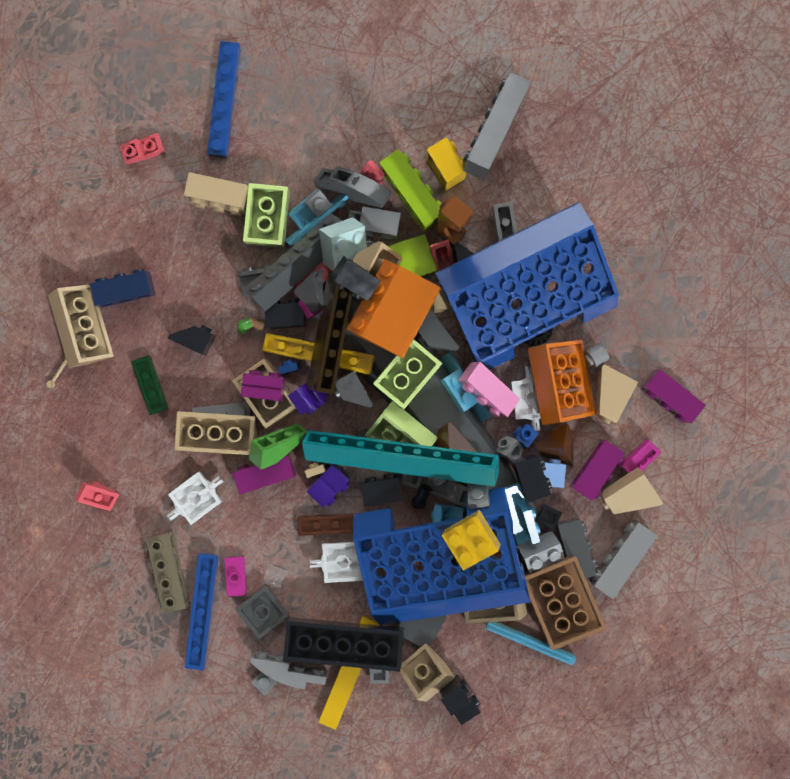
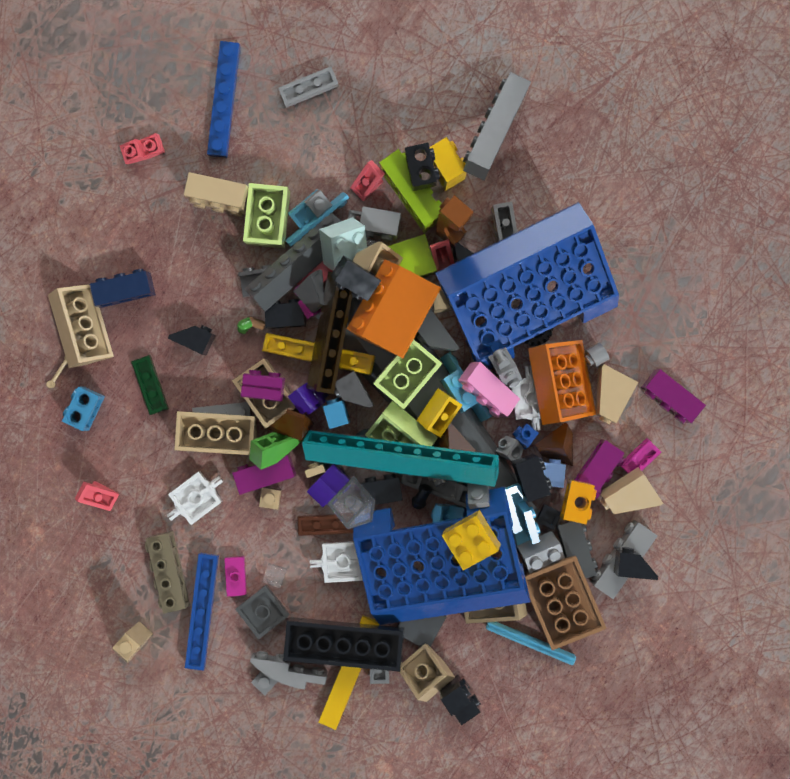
blue plate [278,360,300,375] -> none
dark grey slope [314,166,391,208] -> none
none -> dark azure brick [62,387,105,431]
none -> tan slope [112,622,153,663]
none -> tan plate [259,487,282,510]
none -> reddish brown slope [267,409,314,441]
none -> light grey plate [278,66,339,108]
none -> dark azure brick [323,398,351,429]
none -> clear slope [328,476,375,529]
none -> black brick [405,142,440,191]
none -> yellow brick [416,388,462,438]
none -> light grey brick [488,347,522,388]
none -> light orange brick [560,479,596,524]
none -> black slope [614,547,658,580]

